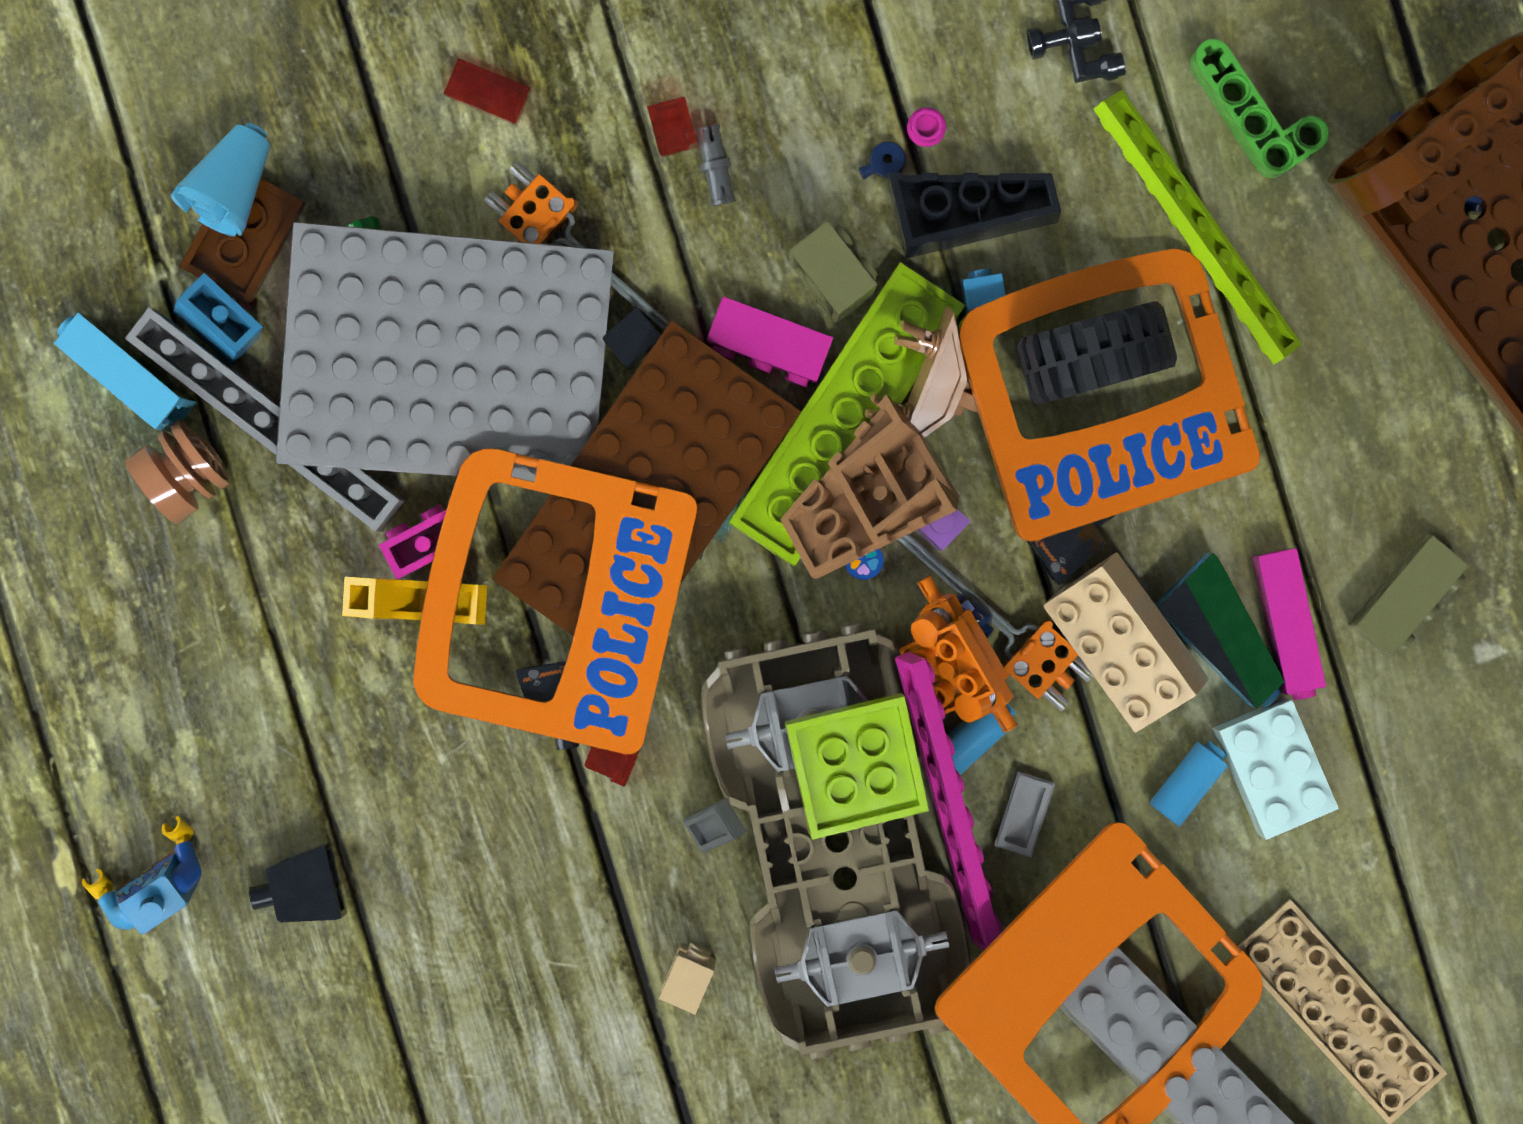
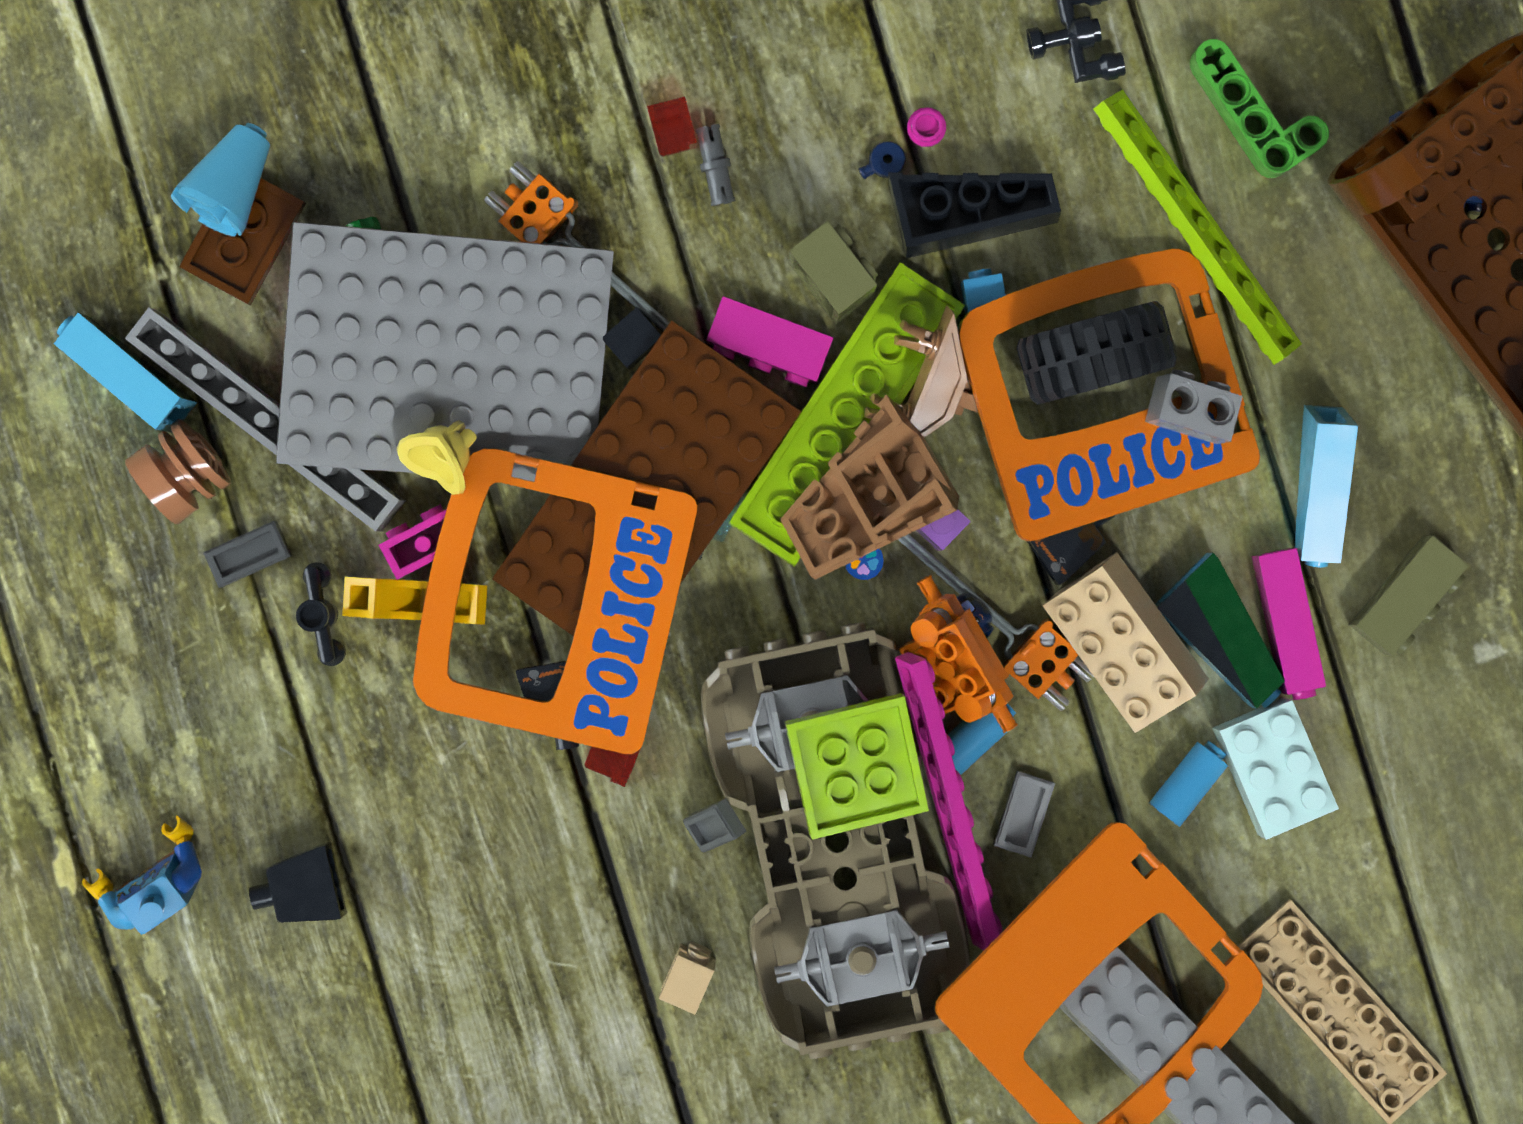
dark azure brick [173,273,263,366] -> none
clear red plate [444,58,532,126] -> none
none -> dark grey tile [203,521,292,588]
none -> black piece [296,562,346,666]
none -> light yellow helmet [397,420,477,495]
none -> light grey brick [1145,370,1243,444]
none -> medium azure slope [1295,405,1358,568]

